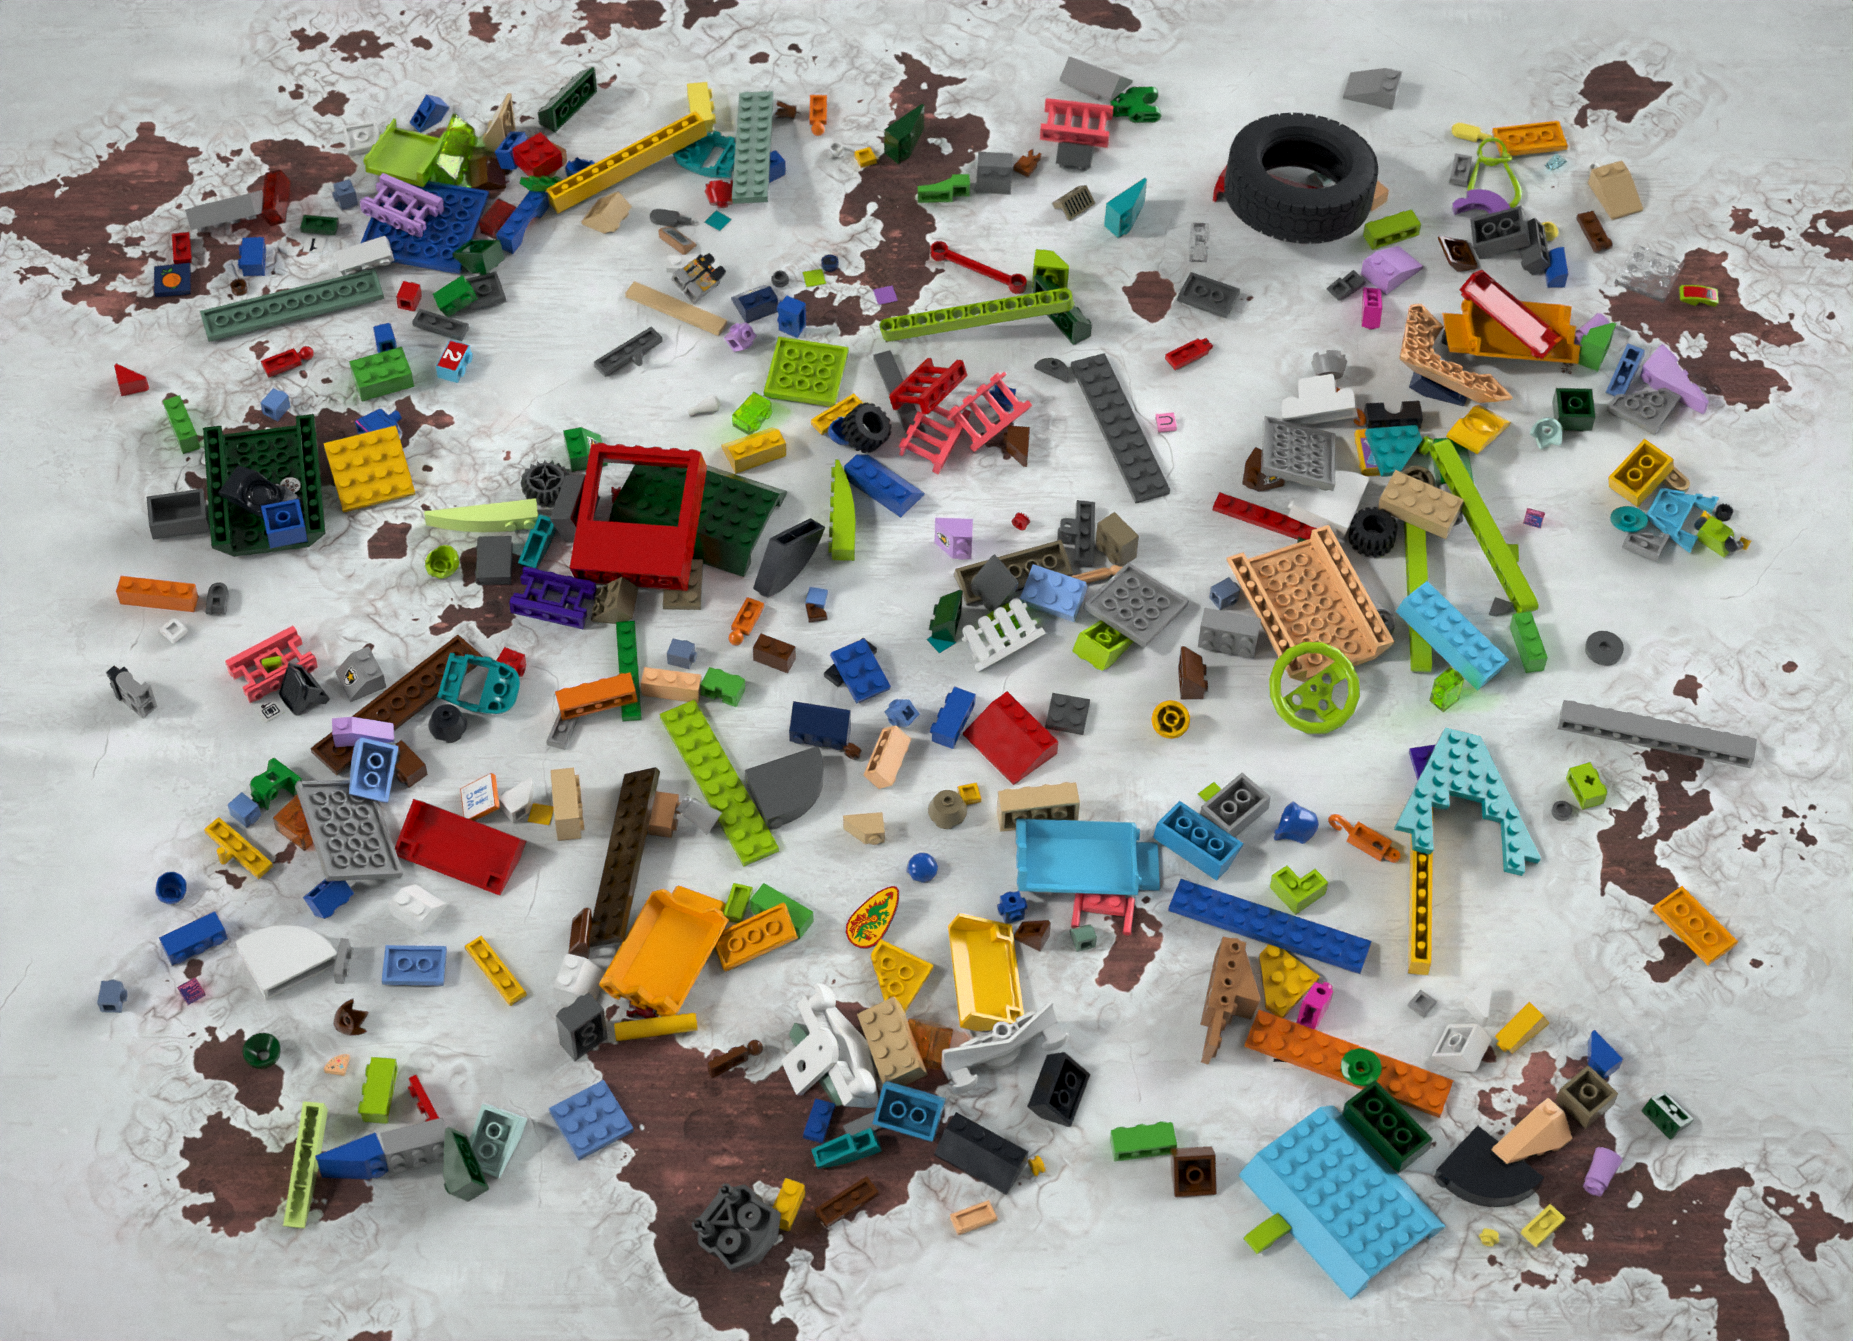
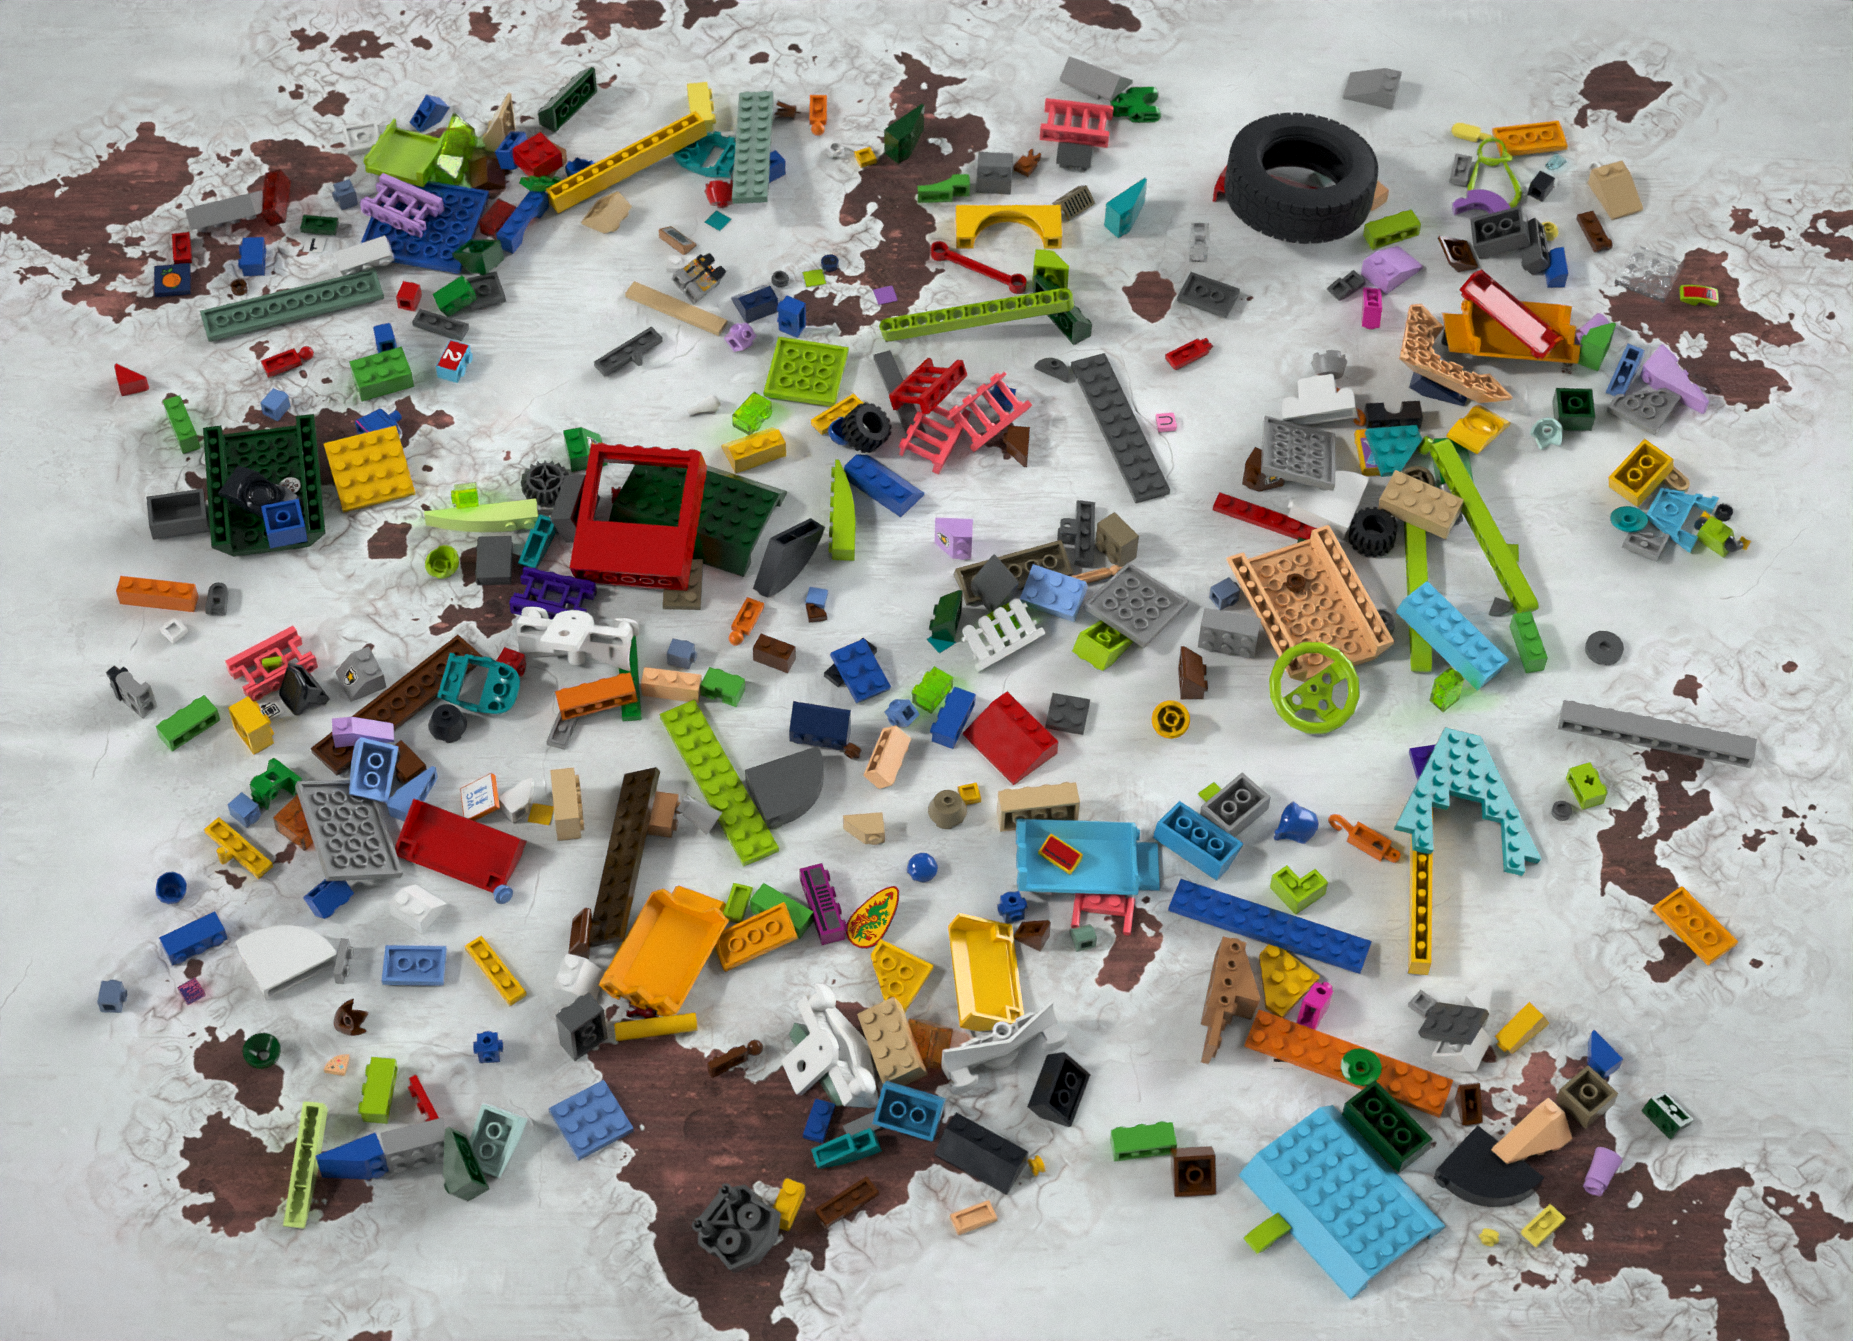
dark tan slope [591,577,639,624] -> none
dark grey piece [650,209,692,227] -> none
red bush [1011,512,1030,531] -> none
clear pink tile [1523,508,1545,529] -> none
none -> bright green brick [156,695,220,752]
none -> yellow brick [228,696,274,755]
none -> medium blue slope [387,766,438,822]
none -> clear neon green brick [451,482,479,509]
none -> blue brick [473,1031,503,1063]
none -> medium blue plate [493,885,513,904]
none -> white piece [516,607,640,671]
none -> magenta brick [799,863,848,945]
none -> clear neon green brick [911,666,953,714]
none -> yellow arch [955,205,1062,249]
none -> red slope [1038,834,1083,875]
none -> reddish brown tile [1286,573,1306,593]
none -> dark grey plate [1418,1002,1489,1045]
none -> reddish brown slope [1455,1082,1483,1126]
none -> black brick [1527,170,1555,202]

